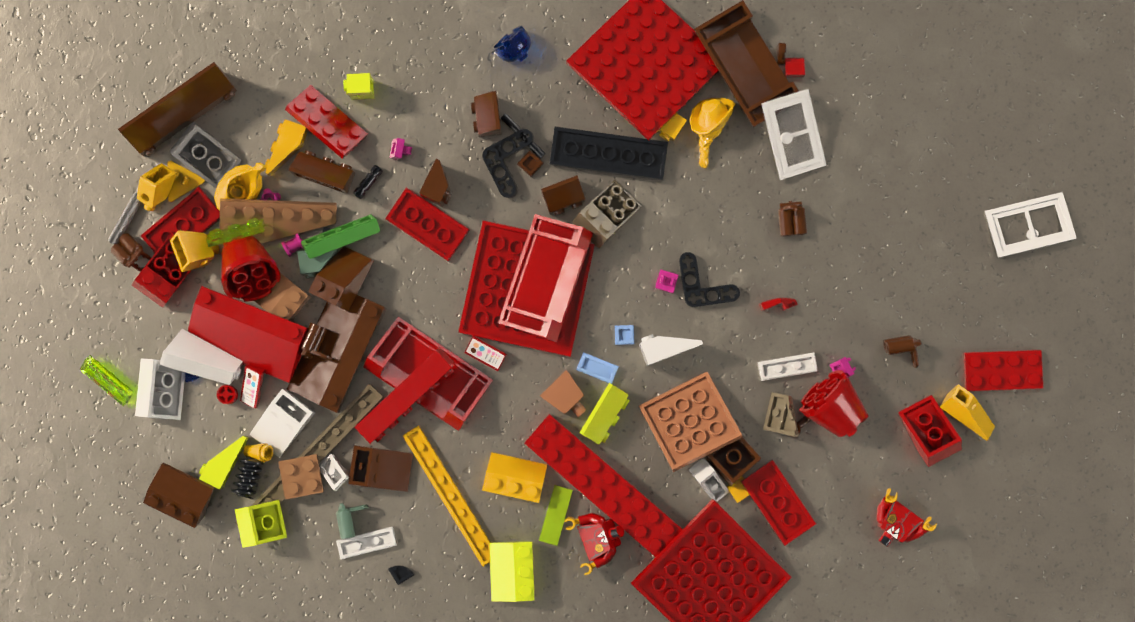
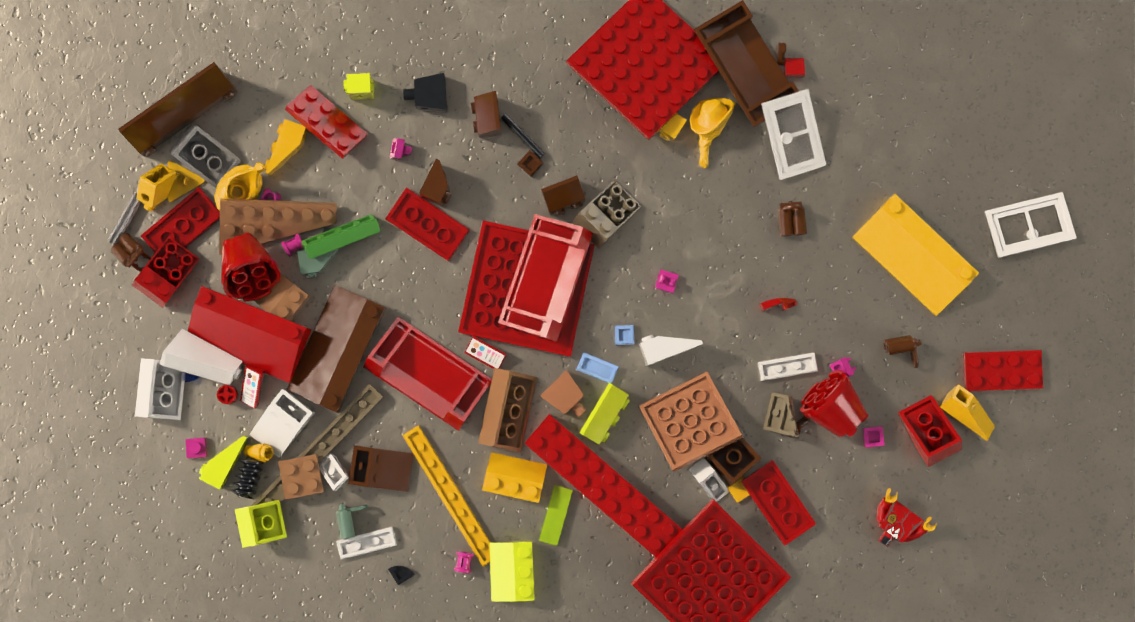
clear neon green plate [80,355,133,406] -> none
reddish brown slope [143,462,215,528] -> none
yellow torso [170,230,219,272] -> none
clear neon green plate [206,218,265,247] -> none
reddish brown slope [289,150,355,194] -> none
reddish brown piece [301,322,333,361] -> none
reddish brown slope [308,246,374,312] -> none
black axle [353,165,383,199] -> none
red brick [354,347,455,444] -> none
black beam [482,129,534,198] -> none
clear blue cylinder [493,26,531,62] -> none
black plate [549,126,668,180] -> none
red torso [564,513,624,575] -> none
black beam [679,252,740,307] -> none
none -> dark pink plate [185,438,207,458]
none -> black torso [403,73,447,112]
none -> dark pink bush [454,551,474,573]
none -> medium nougat slope [478,368,537,452]
none -> yellow slope [852,194,979,316]
none -> dark pink plate [862,426,885,447]

